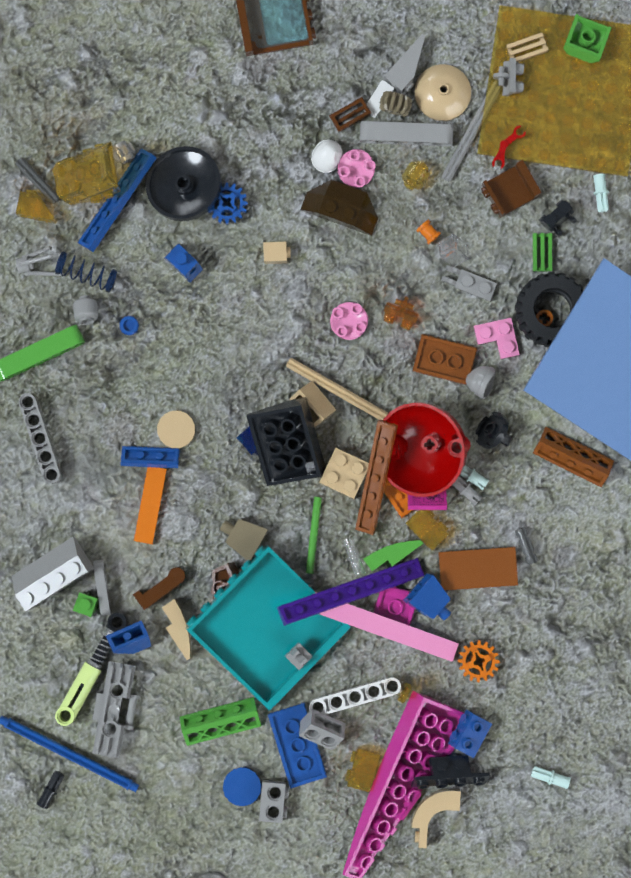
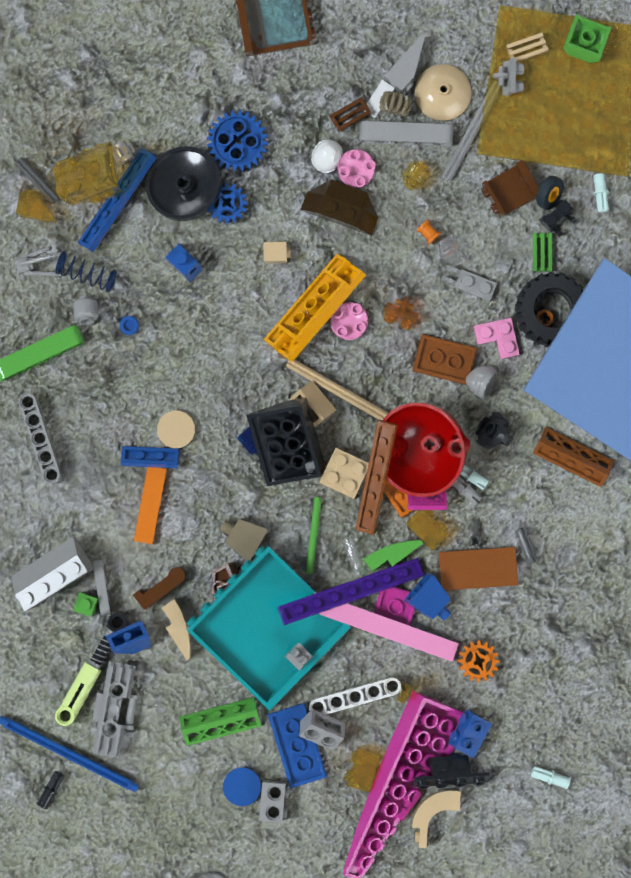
red piece [492,125,526,170] -> none
none -> blue gear [207,110,268,173]
none -> light orange slope [263,253,366,362]
none -> dark grey hand [468,520,482,548]
none -> black bush [536,176,564,210]

